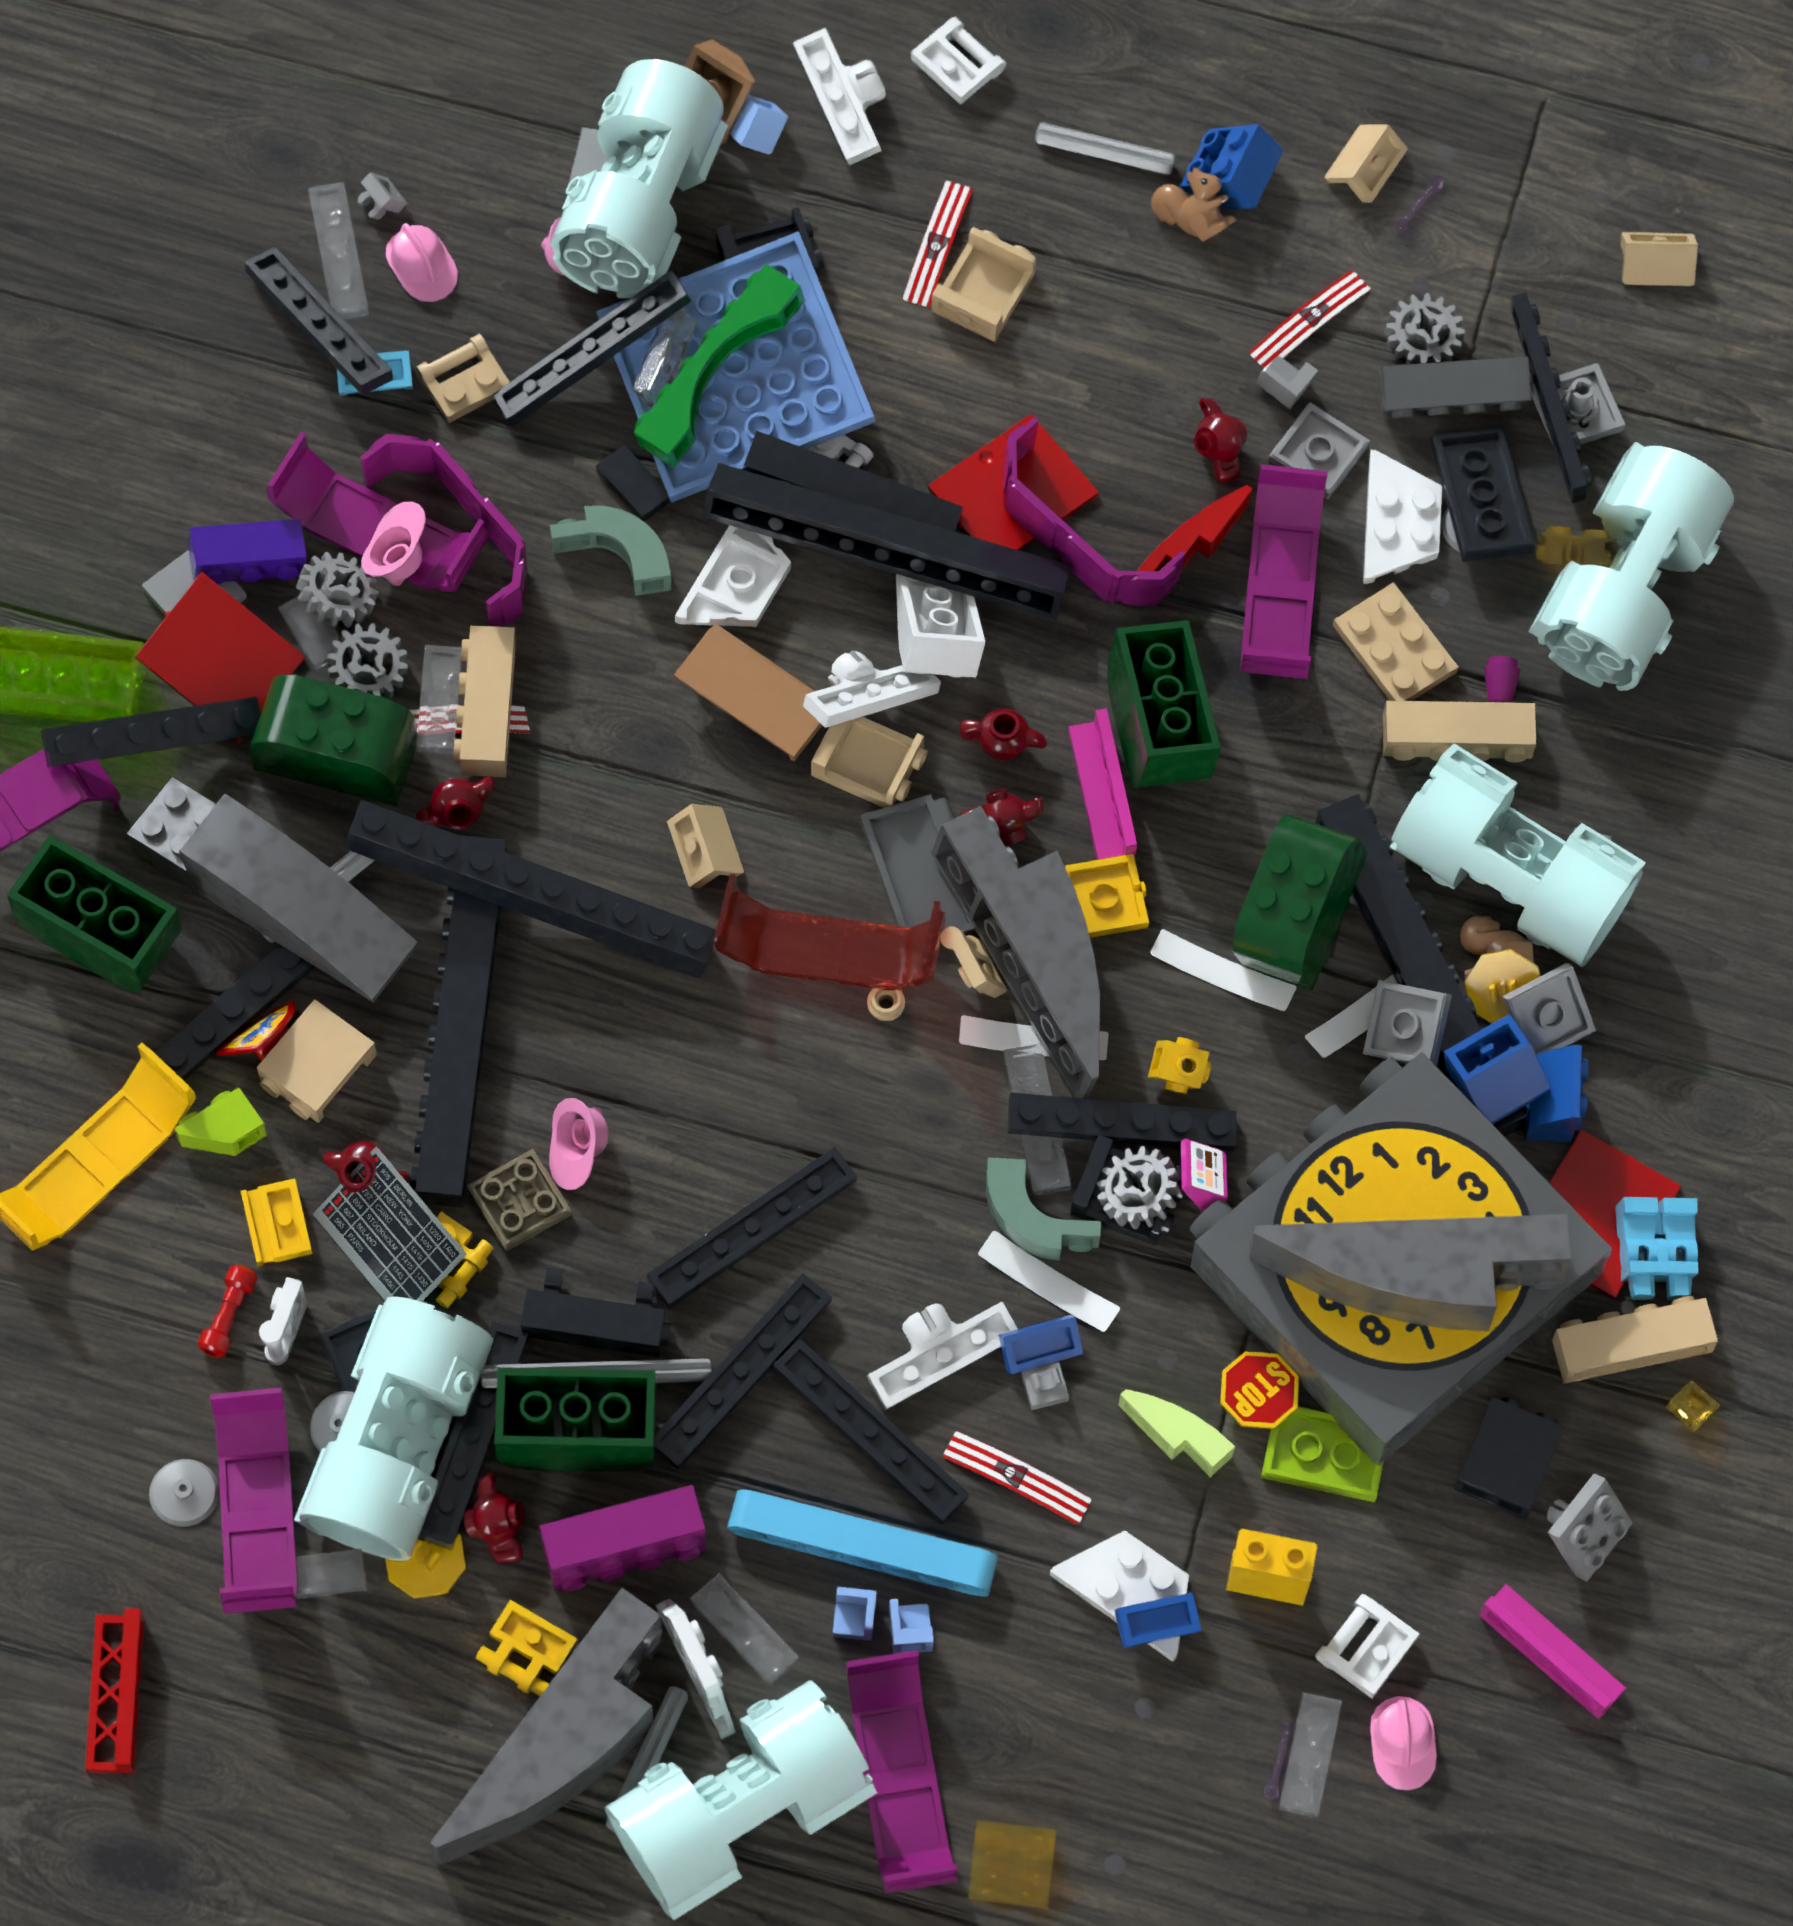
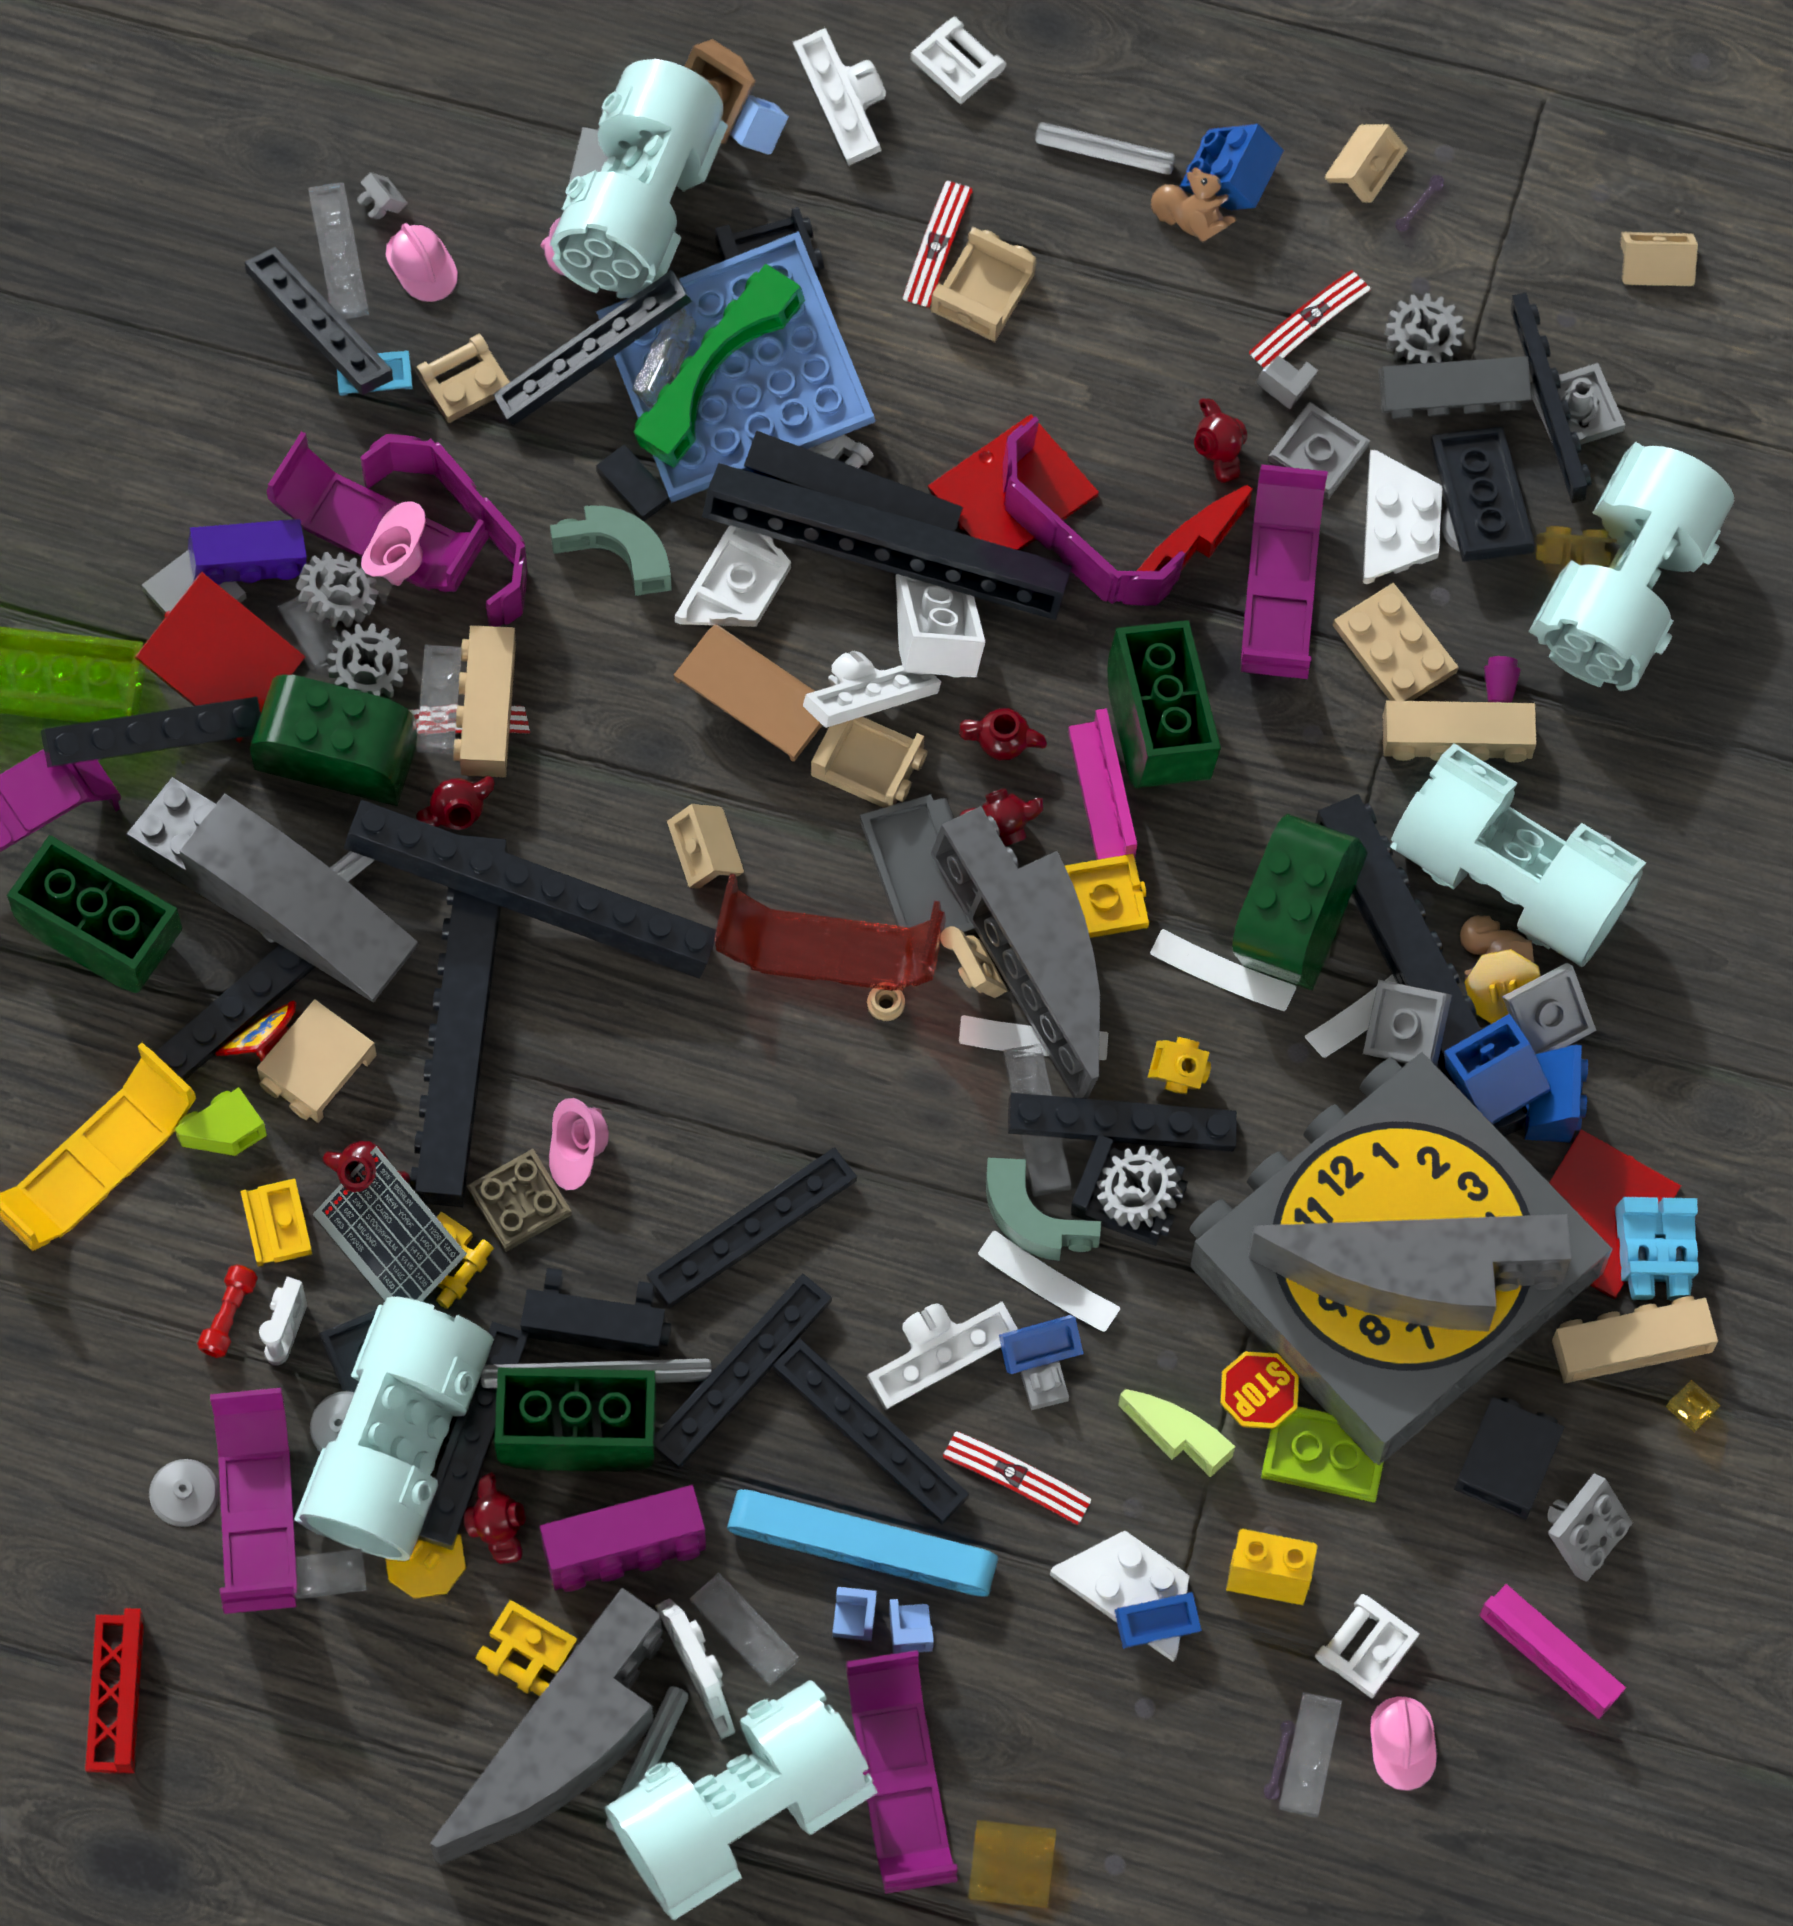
slope [1181,1139,1228,1211] -> none

